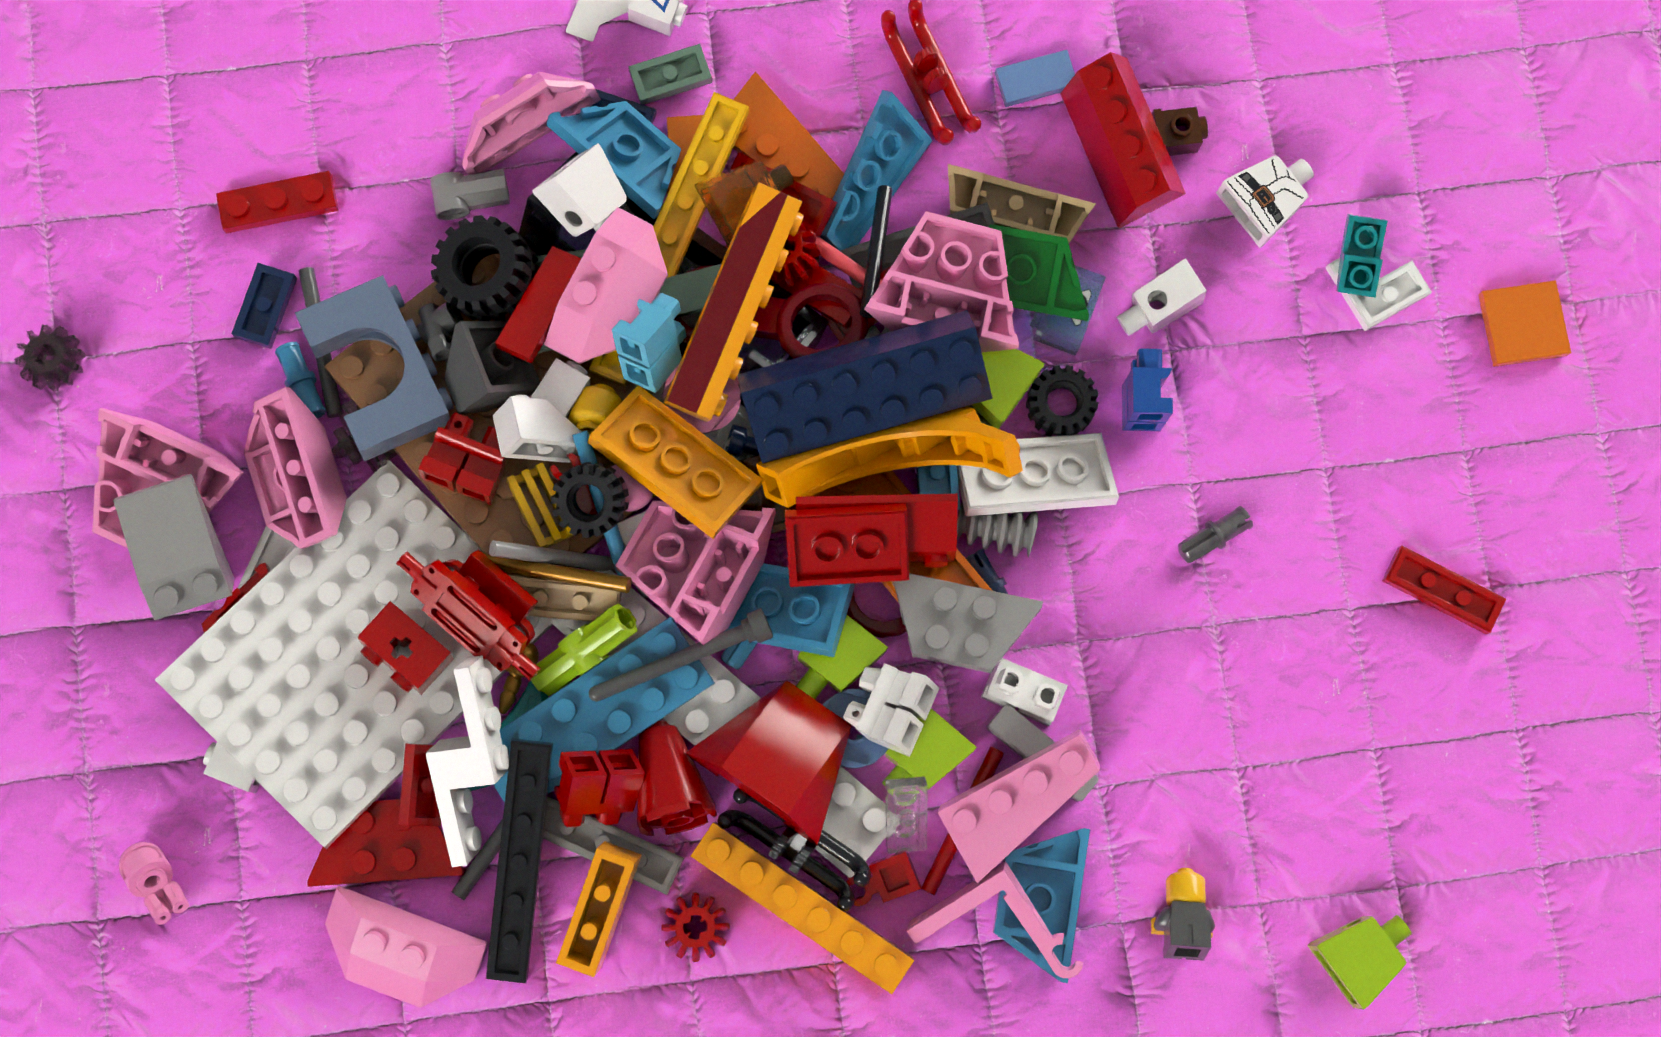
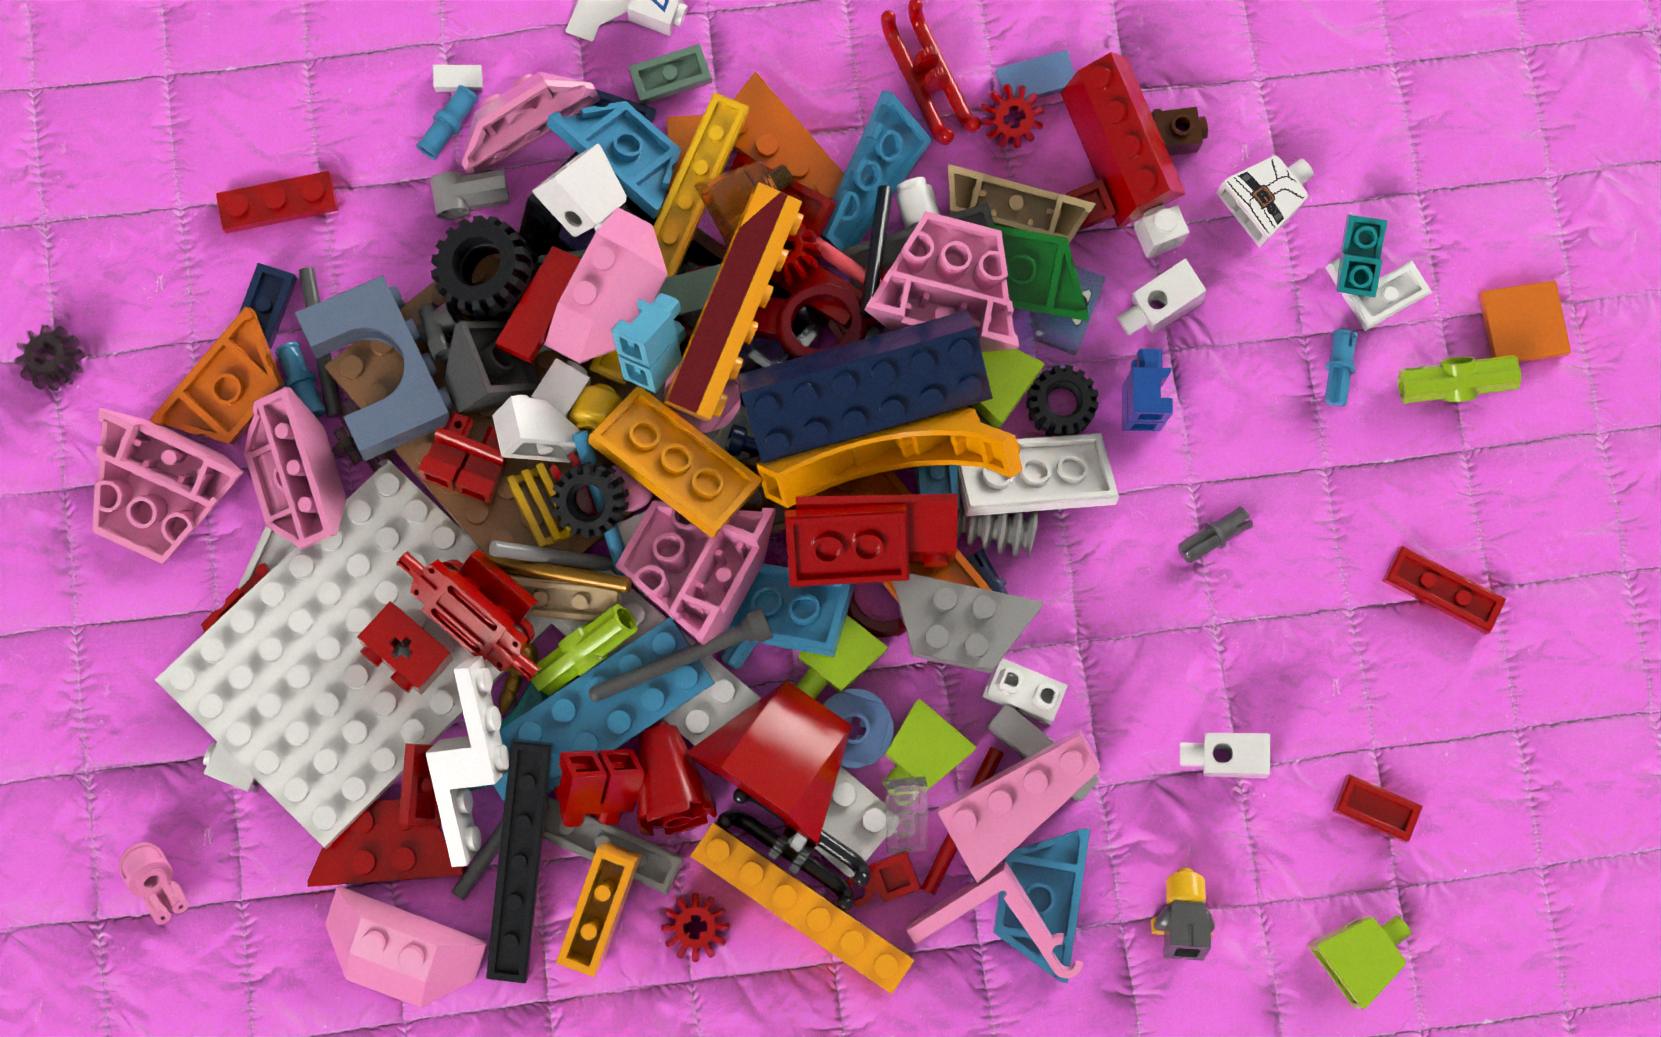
light grey slope [113,474,235,620] -> none
white hips [843,663,939,757] -> none
none -> orange wing [150,307,284,444]
none -> dark azure pin [416,85,479,160]
none -> white piece [433,65,483,92]
none -> white brick [895,177,940,229]
none -> red gear [980,84,1044,149]
none -> red plate [1066,179,1116,230]
none -> white brick [1133,205,1190,258]
none -> white torso [1180,733,1270,778]
none -> dark azure axle [1325,329,1358,407]
none -> red tile [1332,774,1423,843]
none -> lime piece [1397,355,1522,404]

